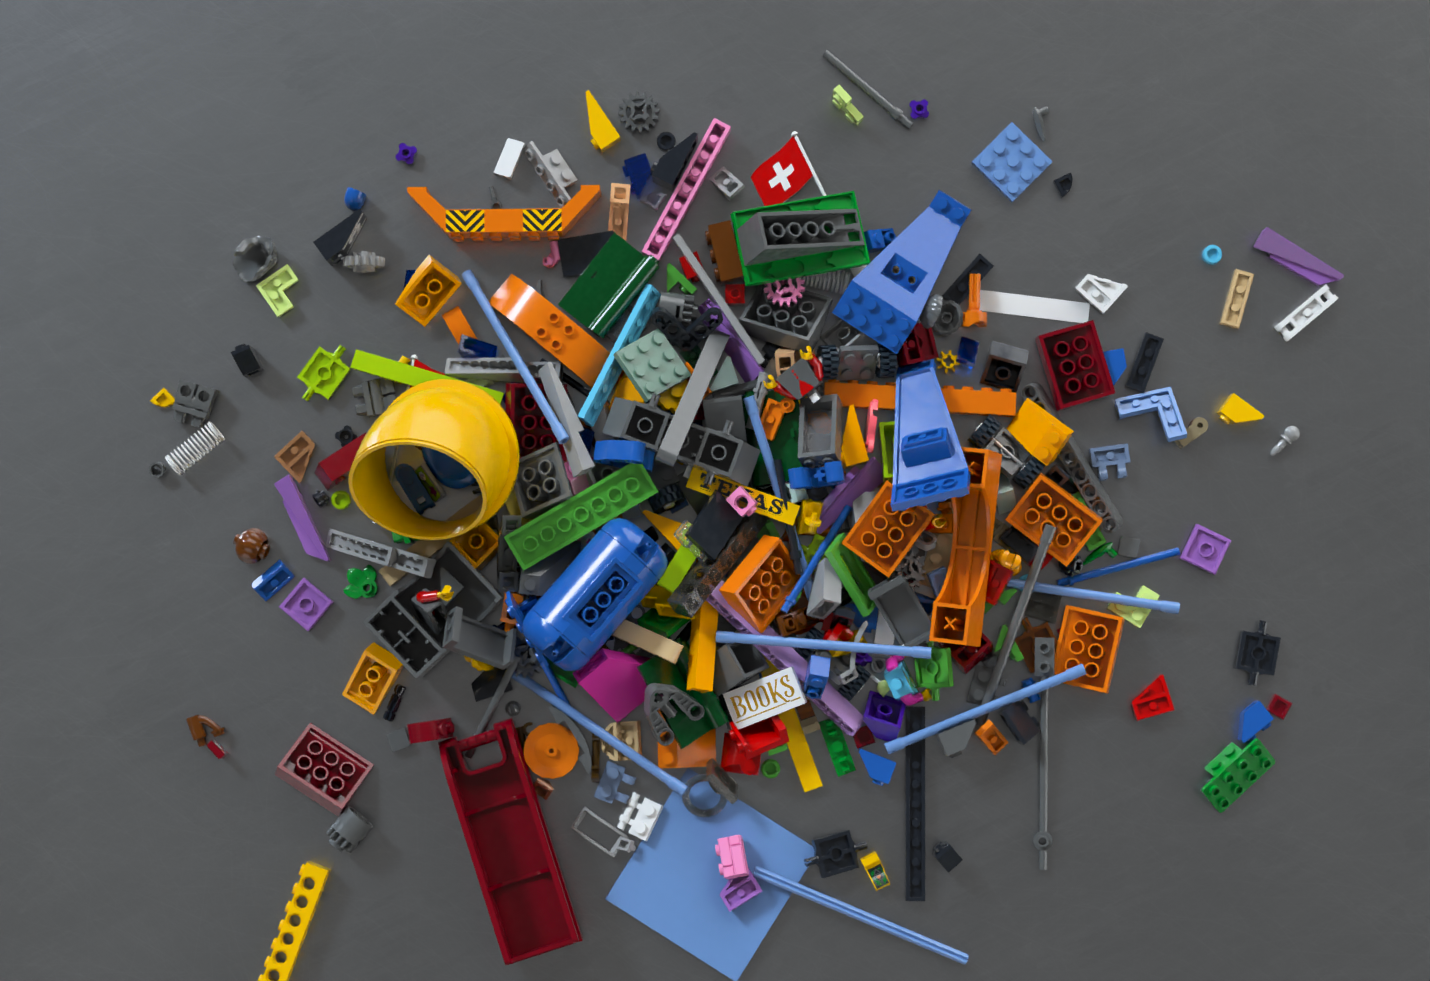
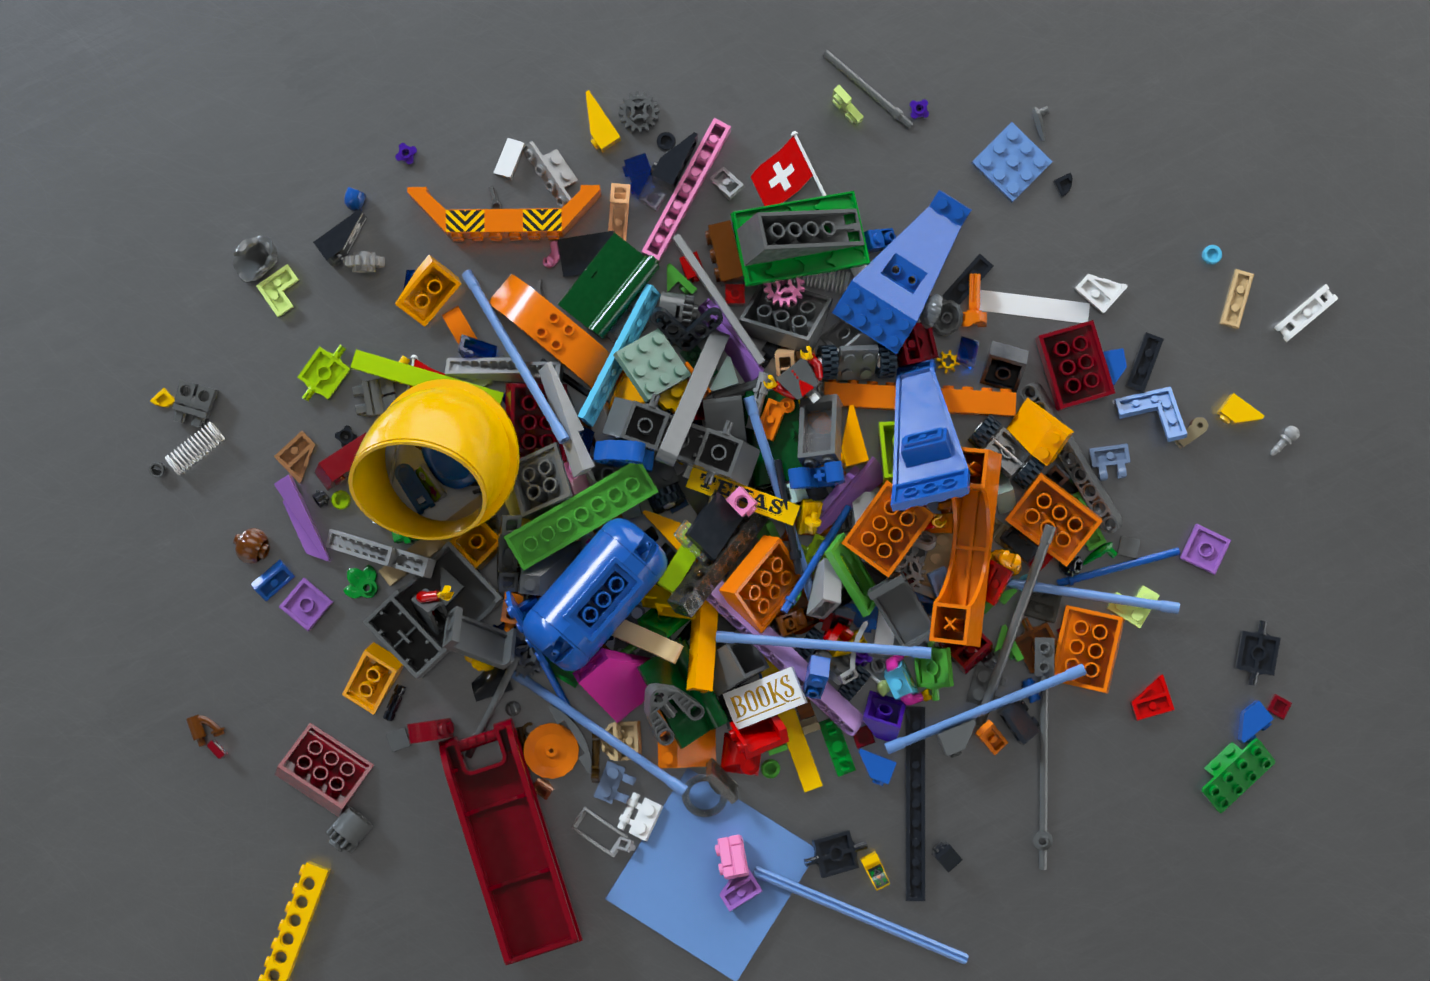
black slope [231,344,264,378] -> none
coral tile [864,399,878,453] -> none
medium lavender wedge [1253,227,1344,286] -> none

